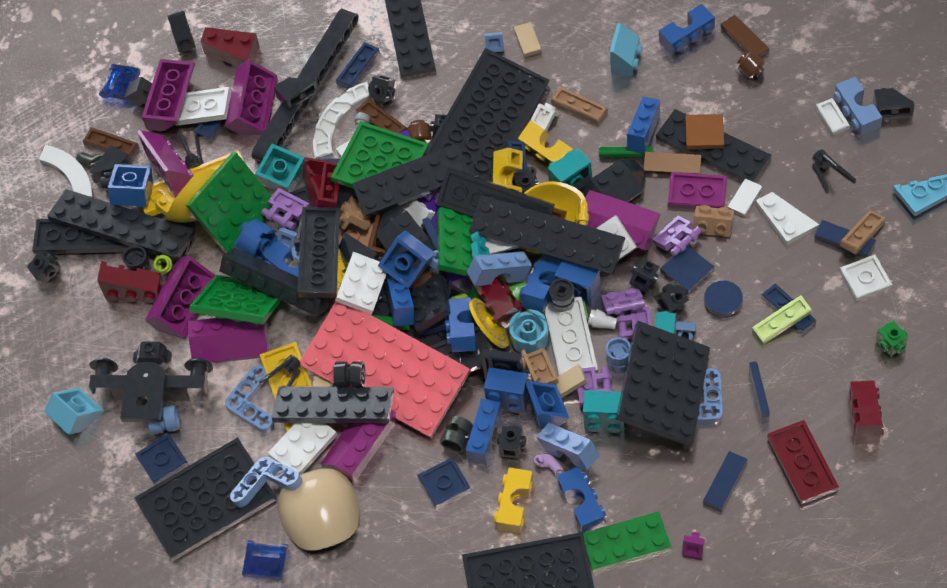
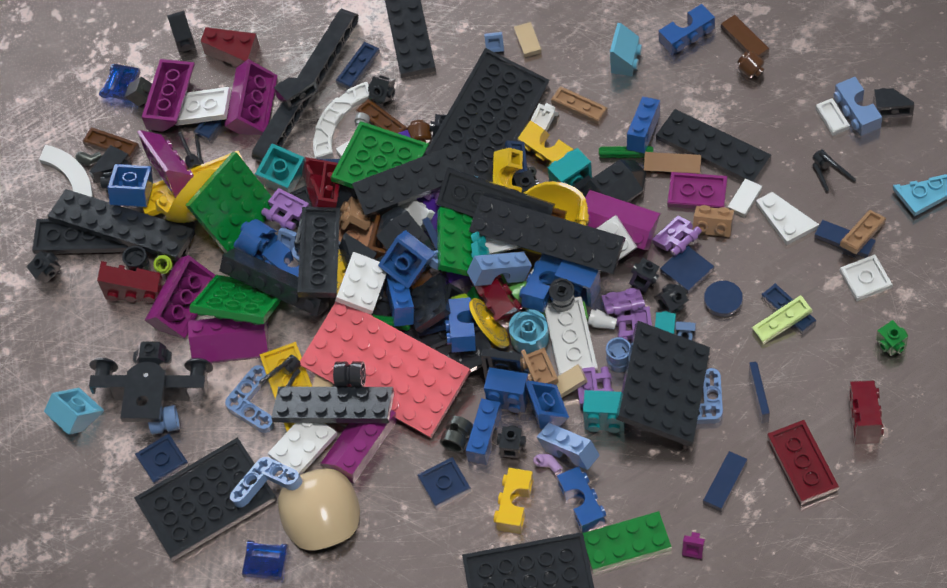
dark orange tile [686,114,724,149] -> none

